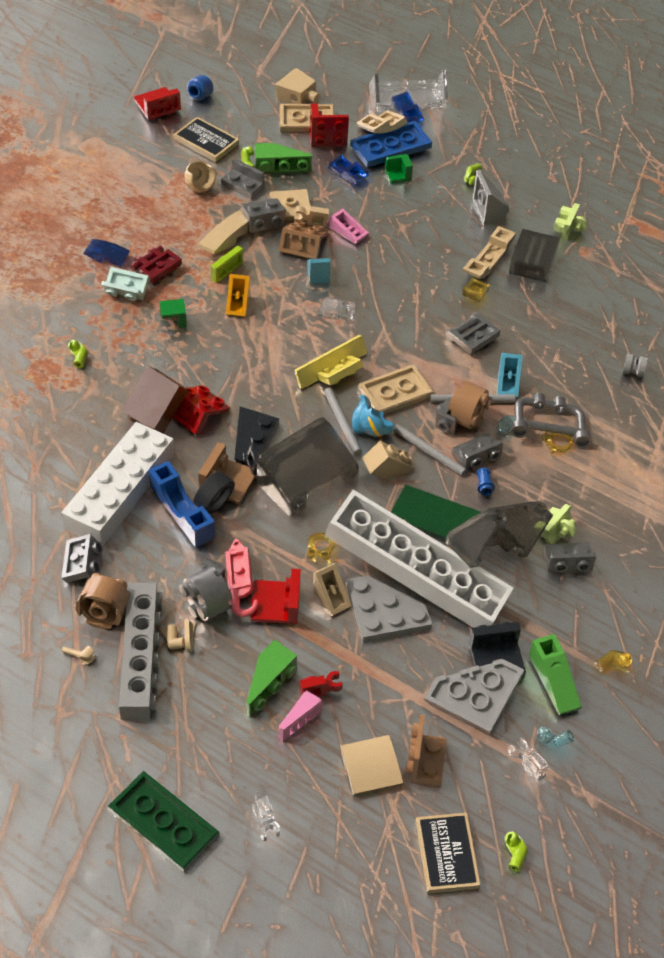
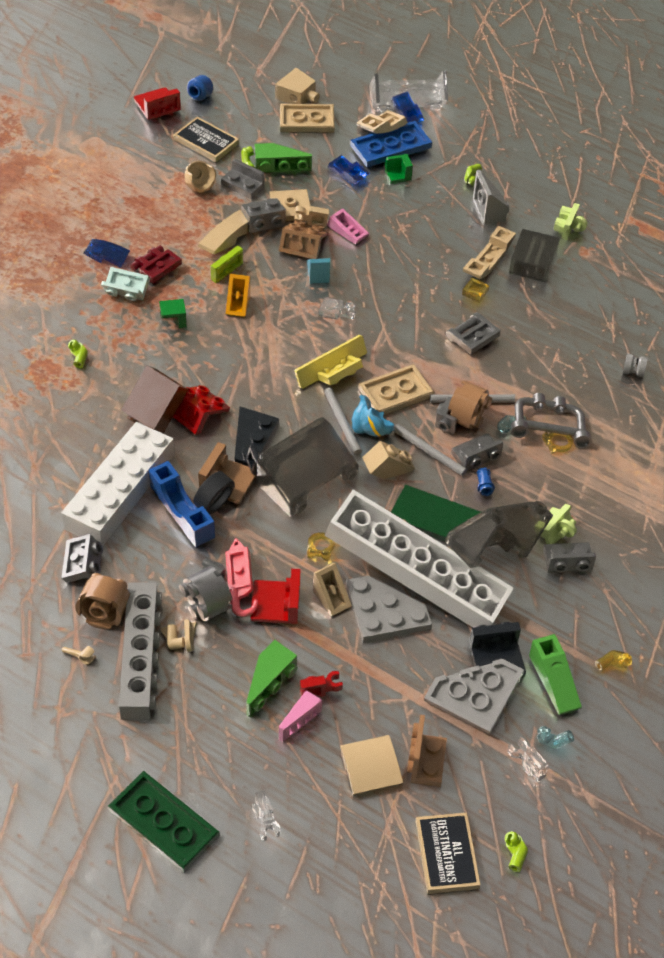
red bracket [309,103,349,147] -> none
medium azure slope [497,353,523,397] -> none

